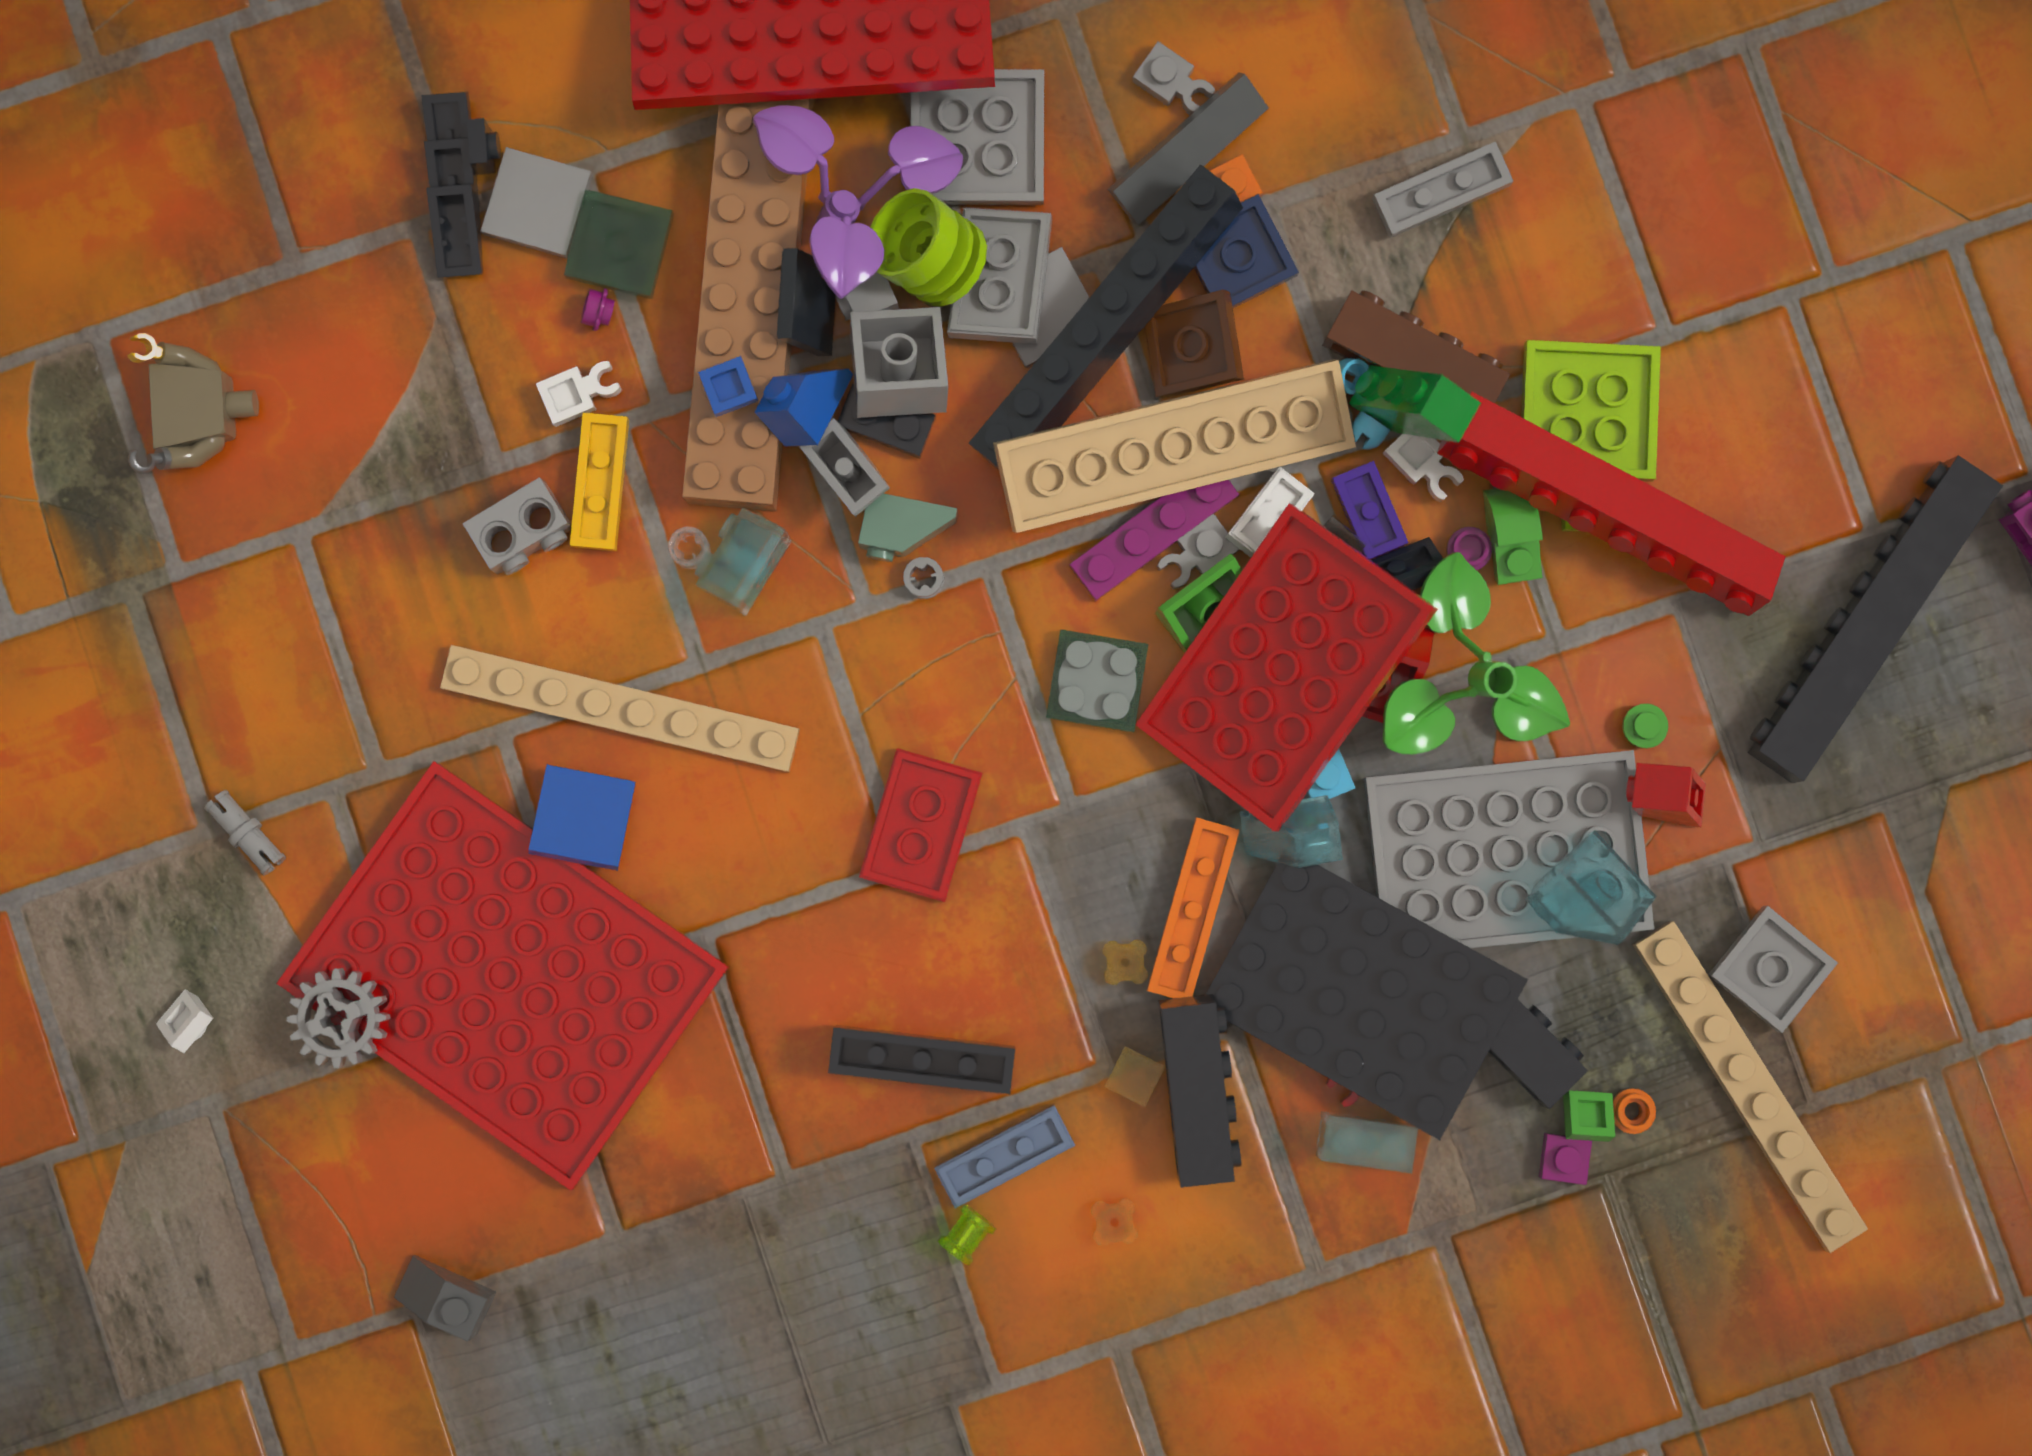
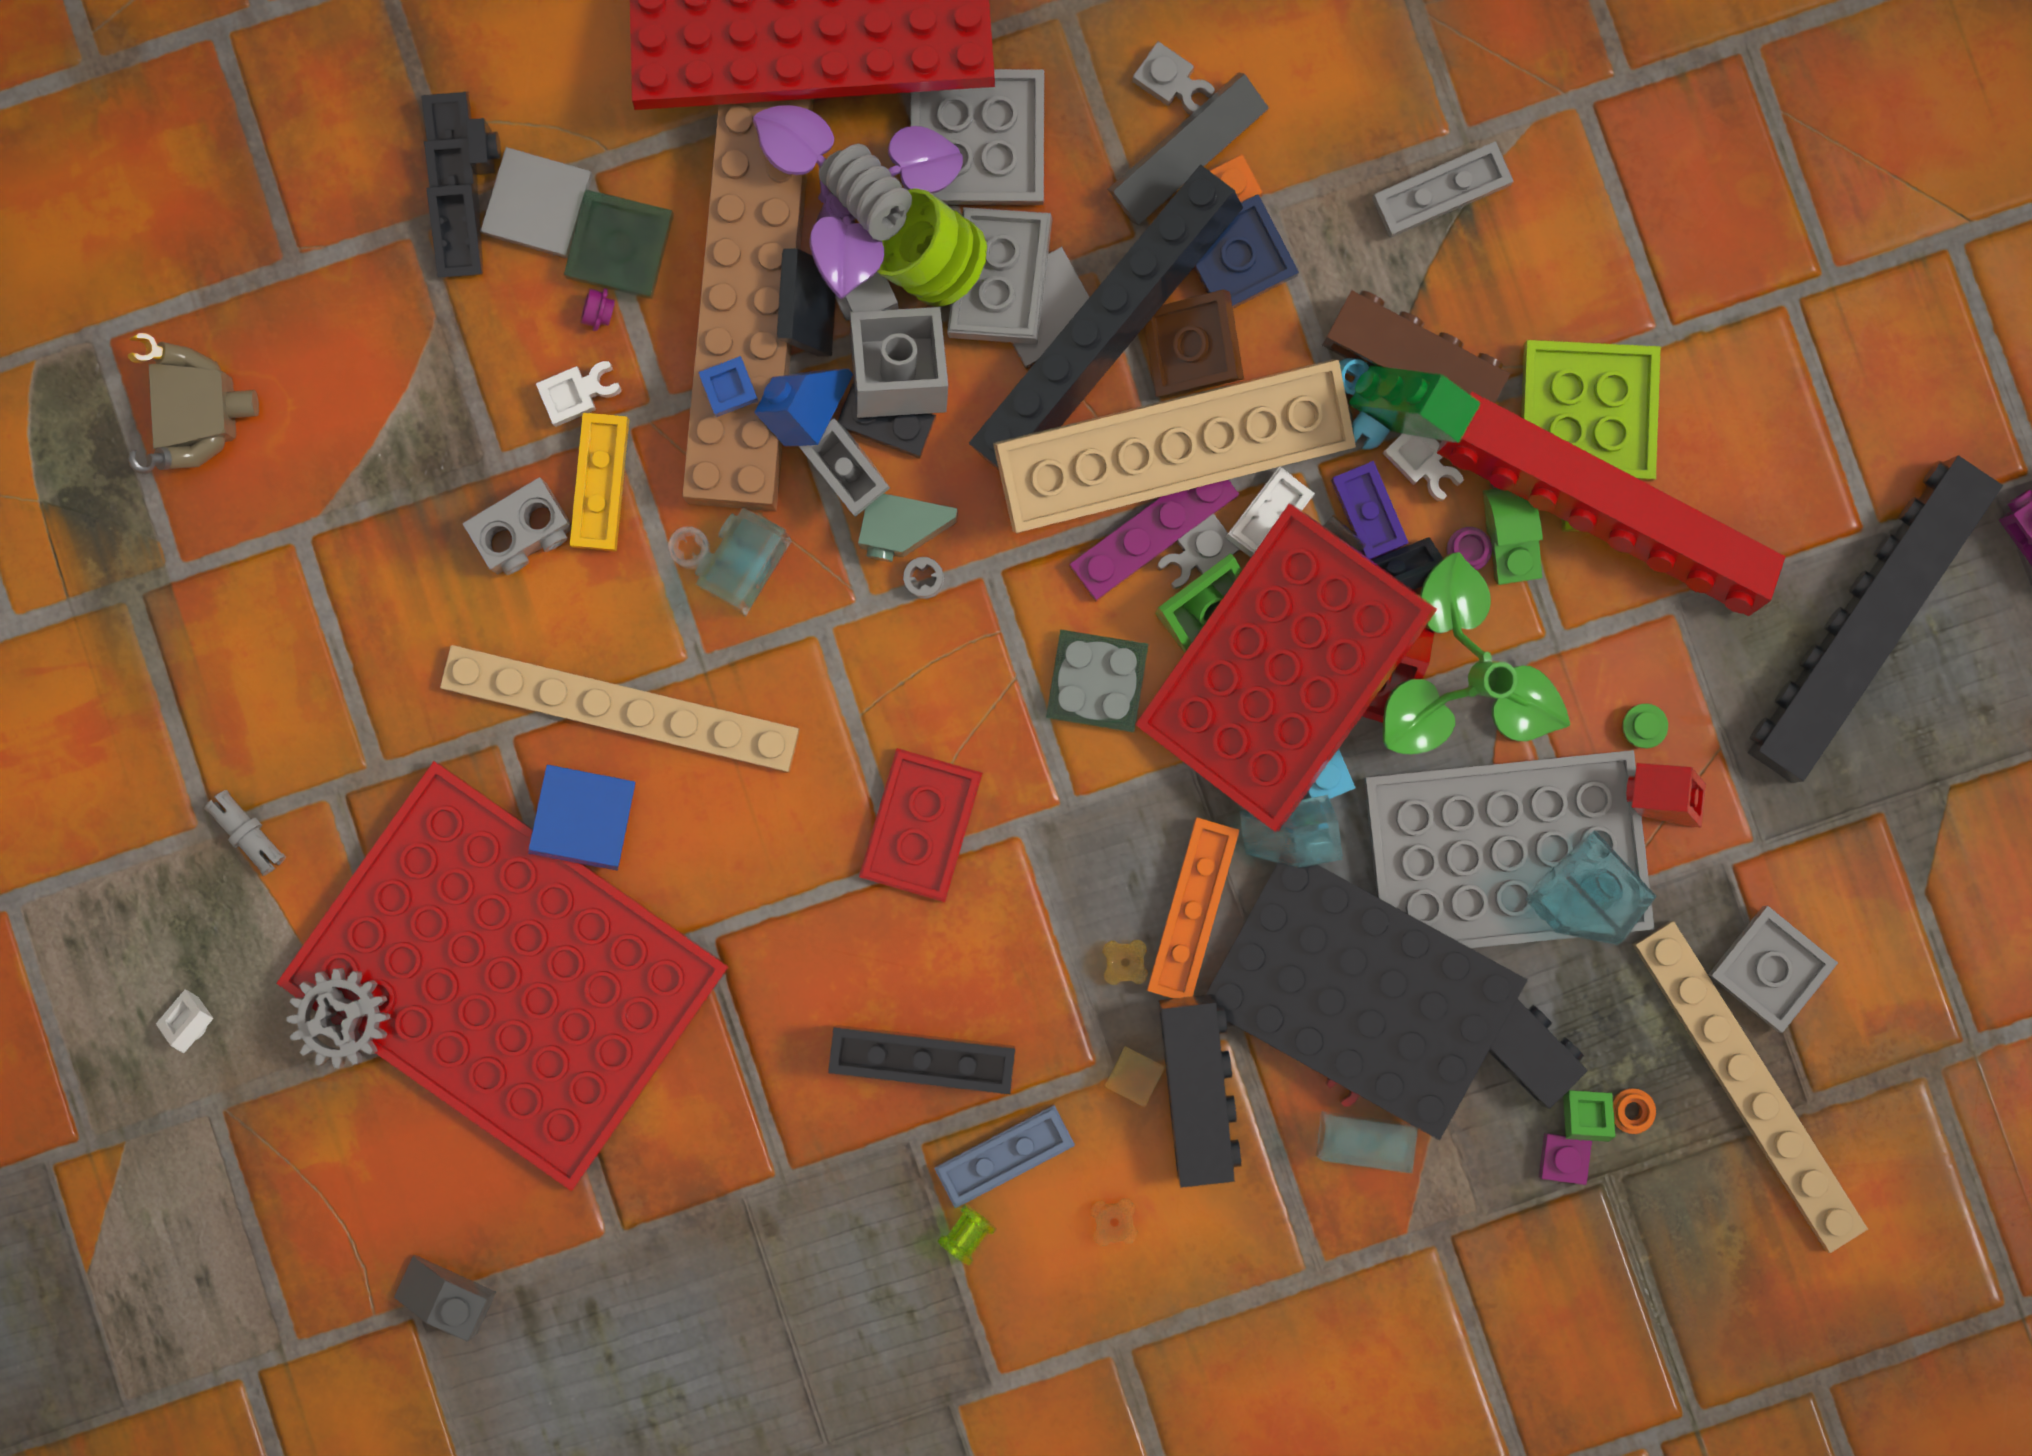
none -> light grey piece [819,144,912,241]

